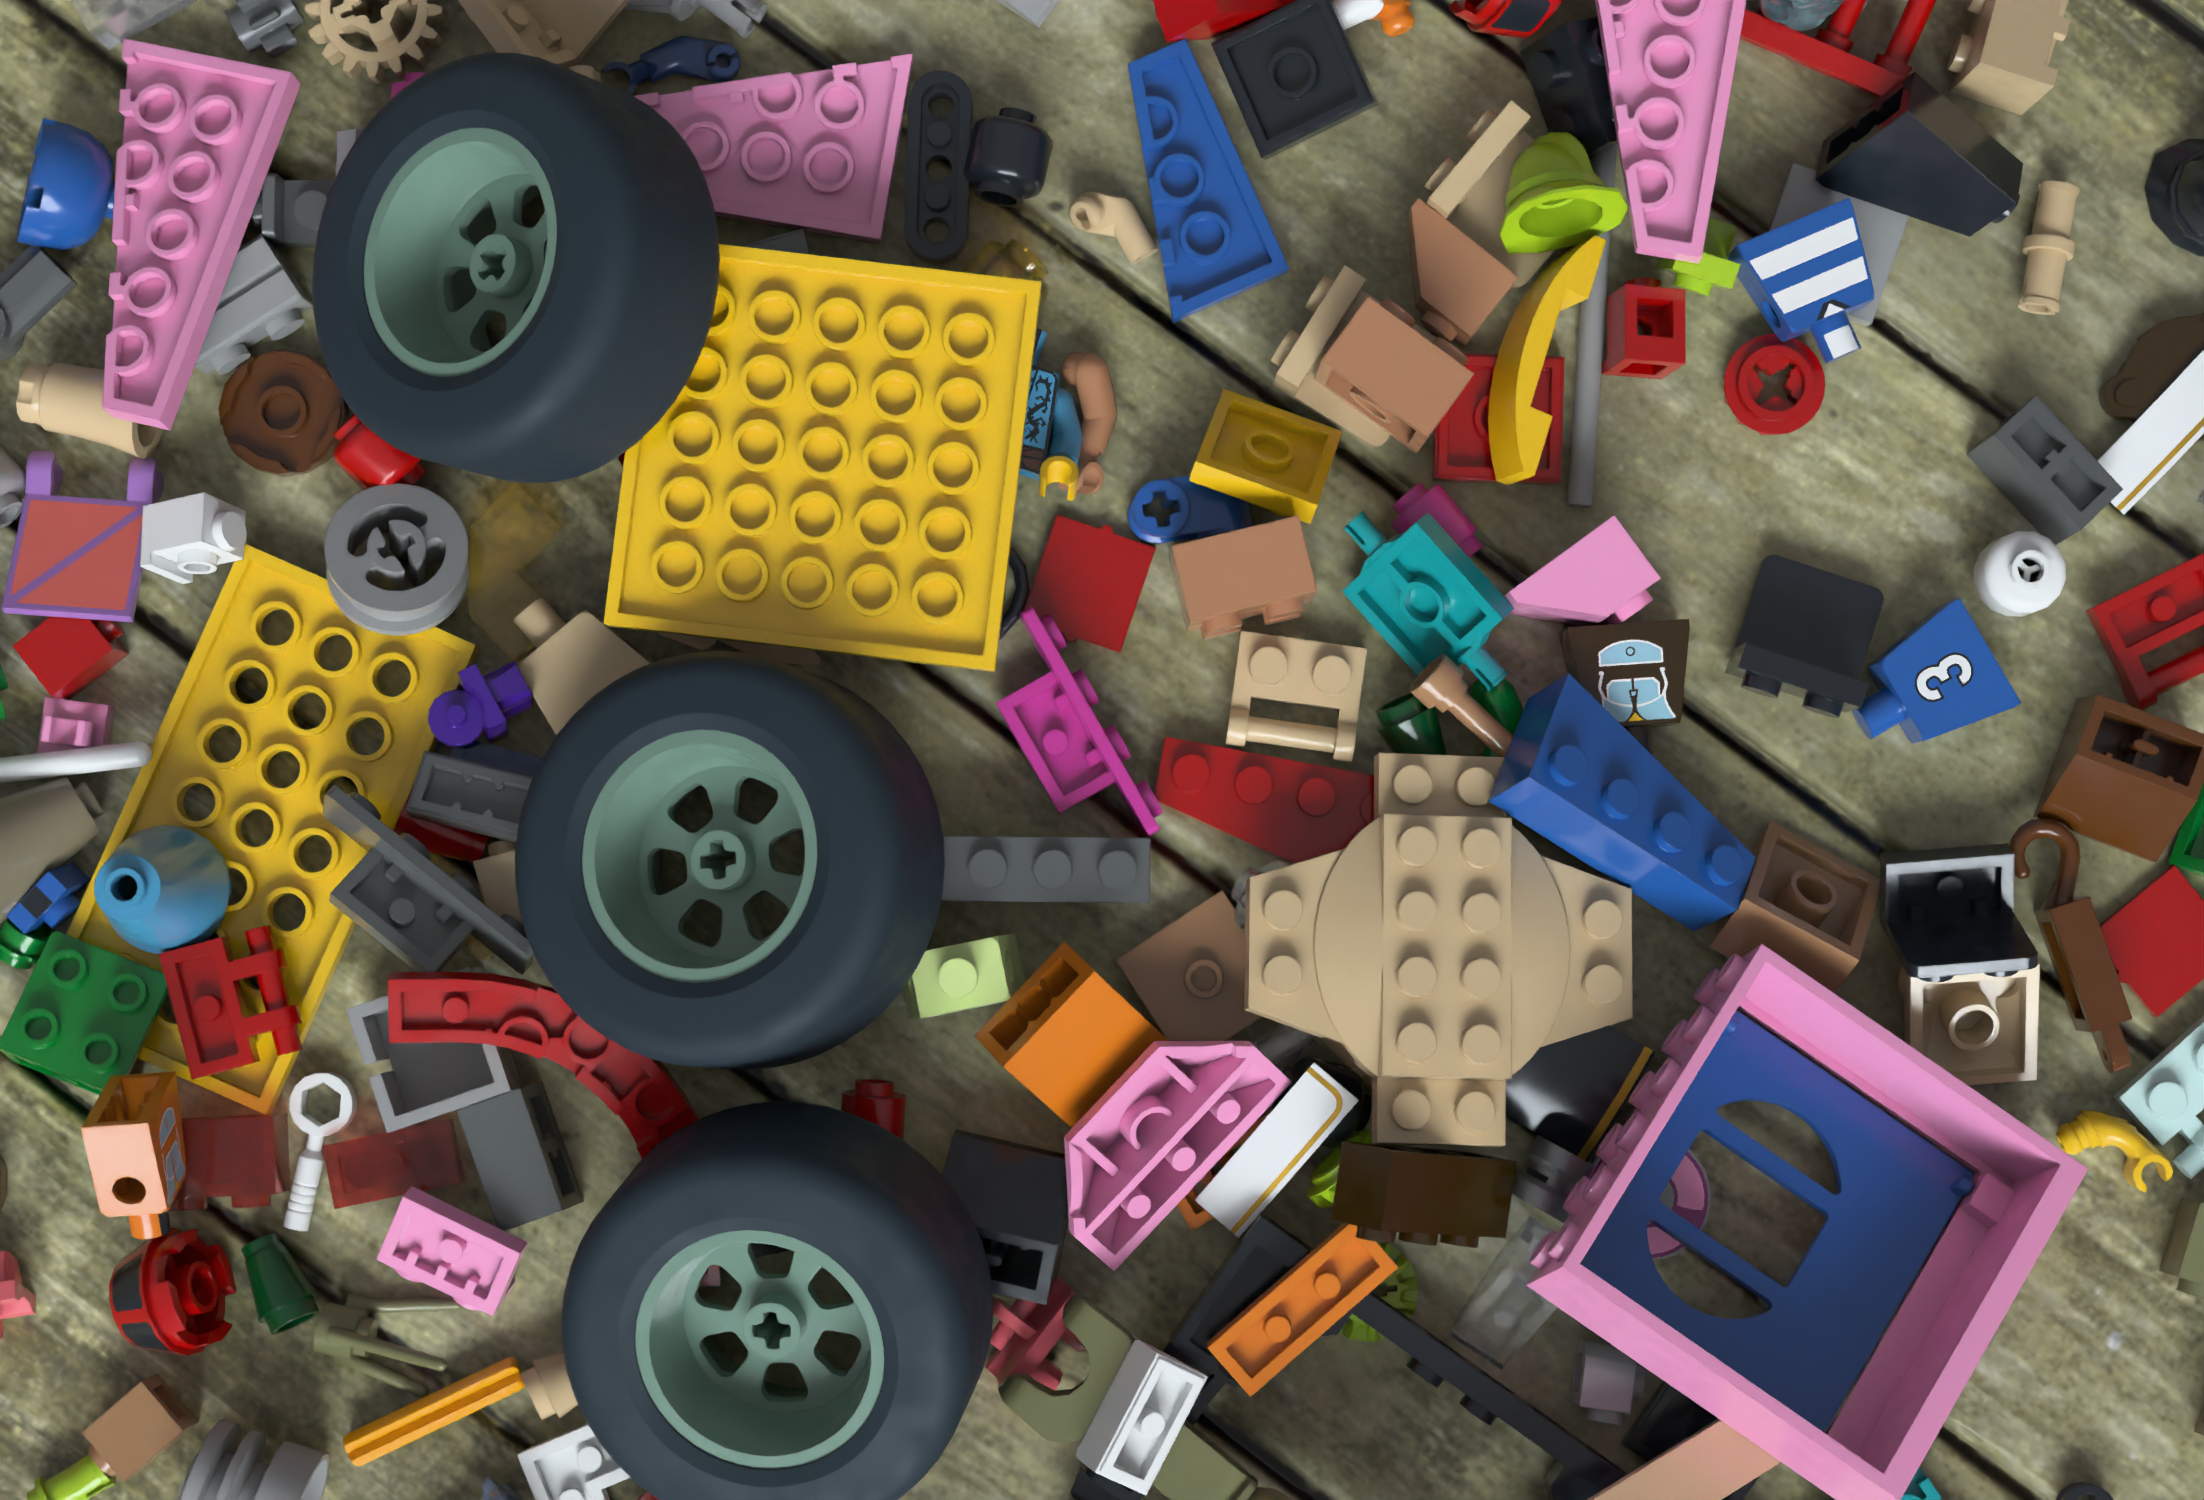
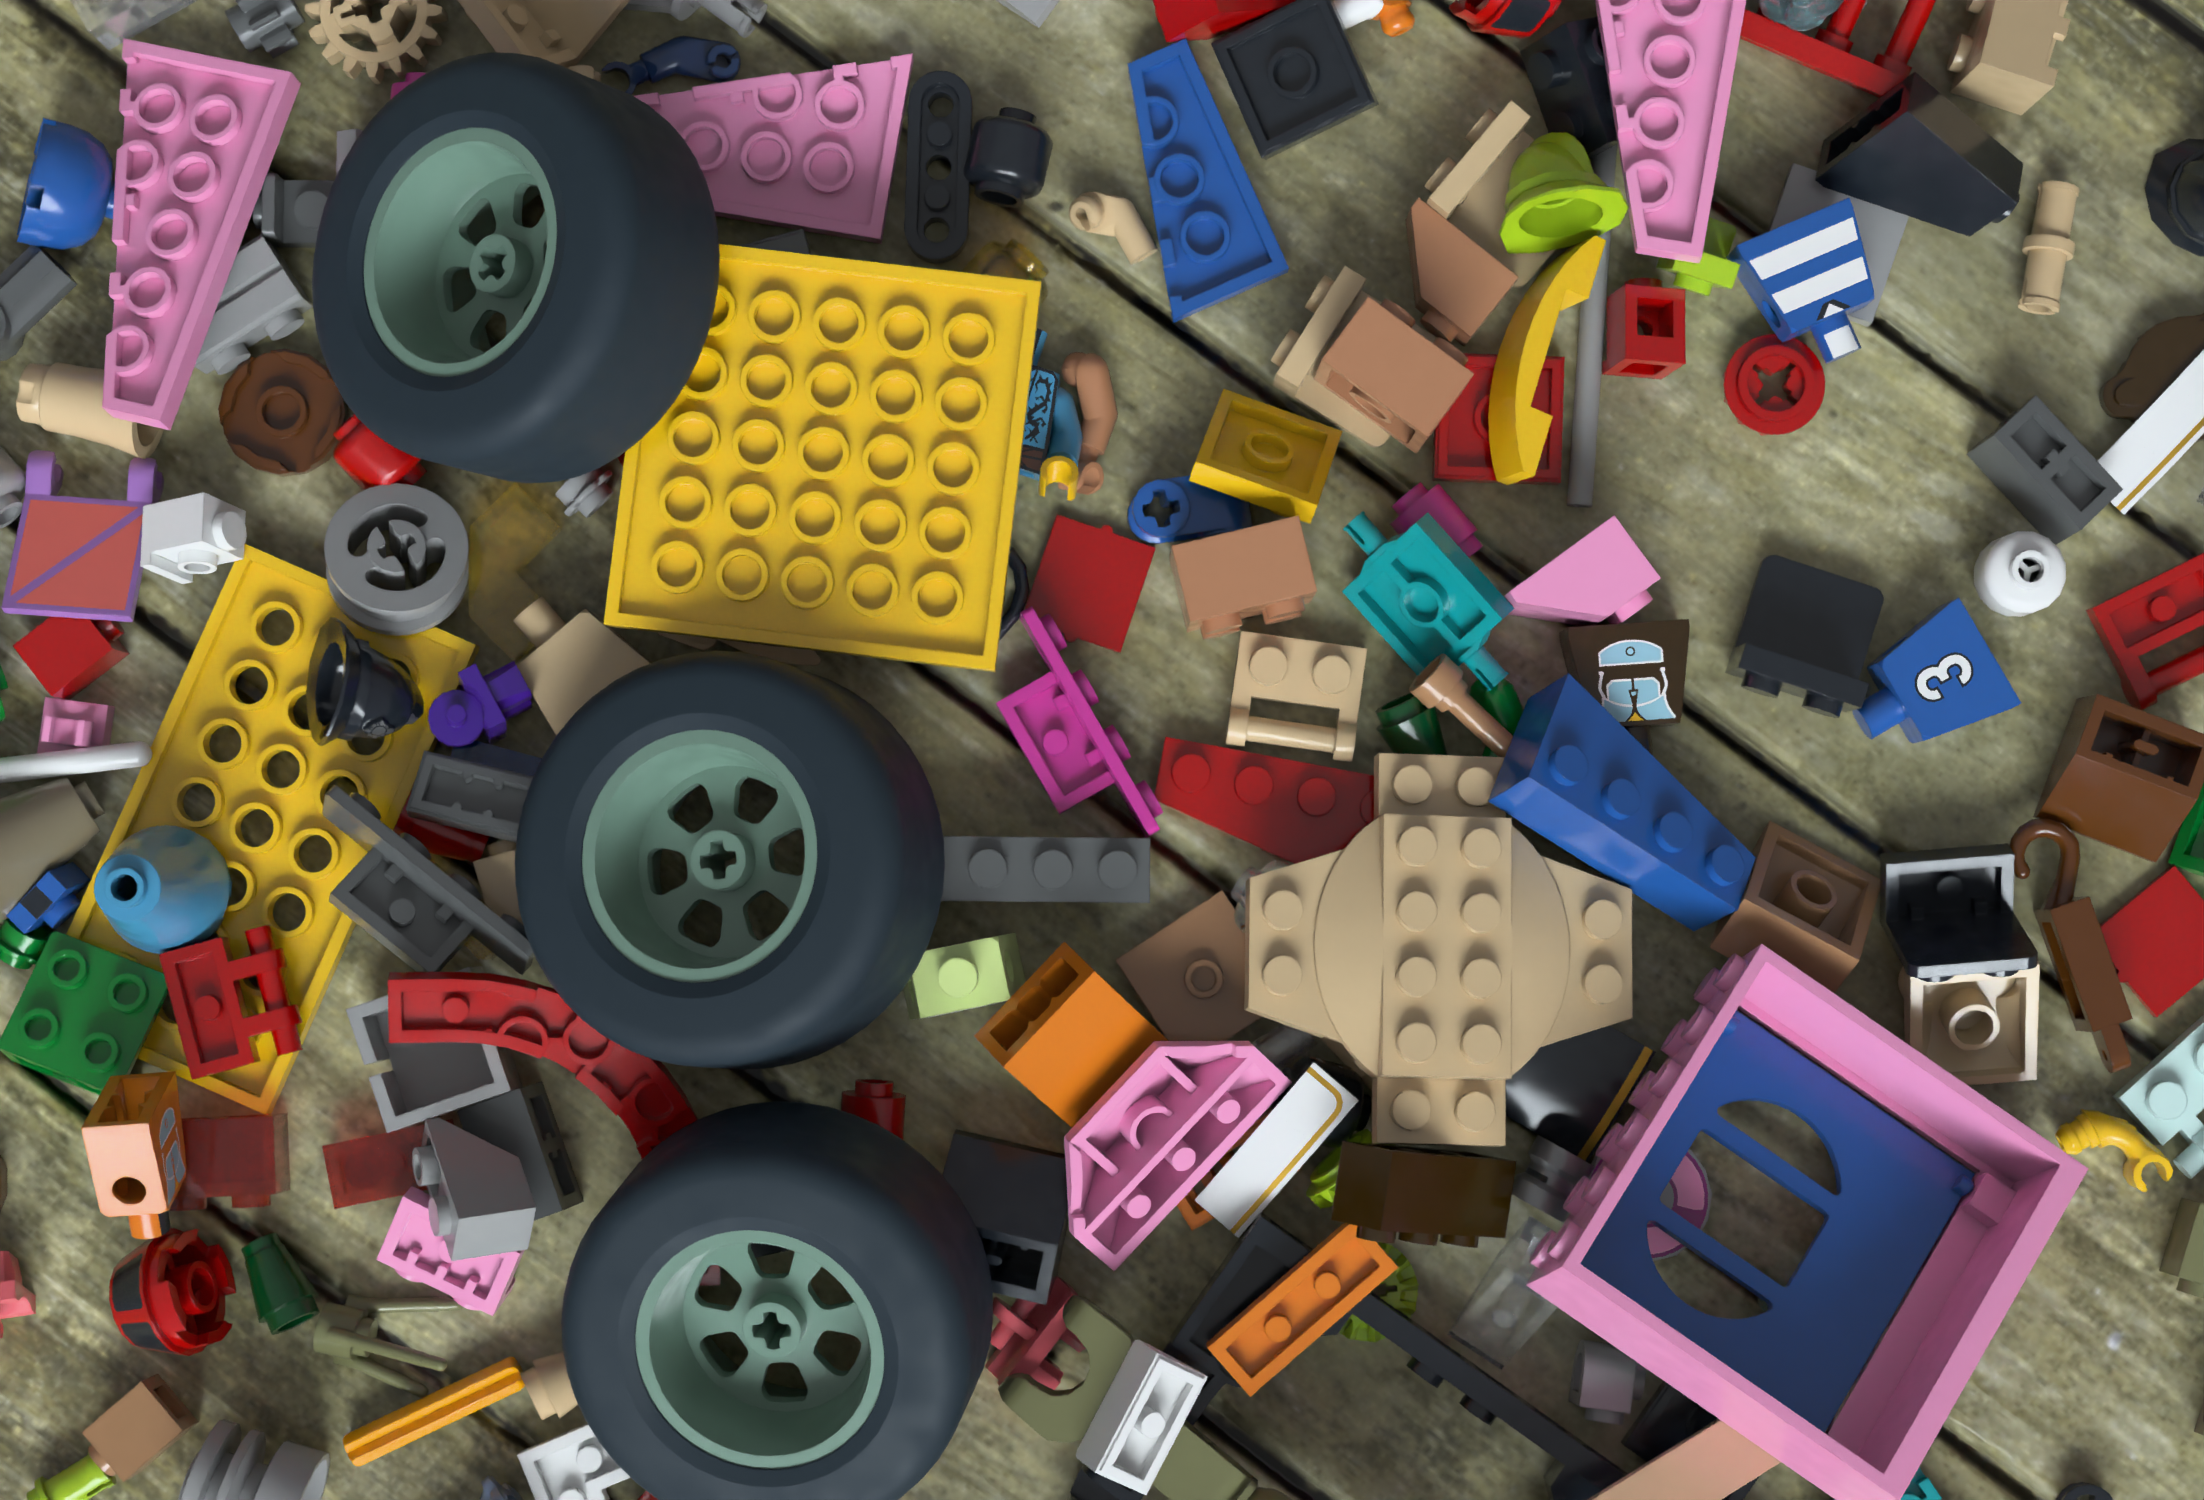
white piece [283,1072,357,1231] -> none
none -> black piece [306,617,424,746]
none -> light grey slope [412,1117,536,1261]
none -> light grey plate [555,468,614,518]

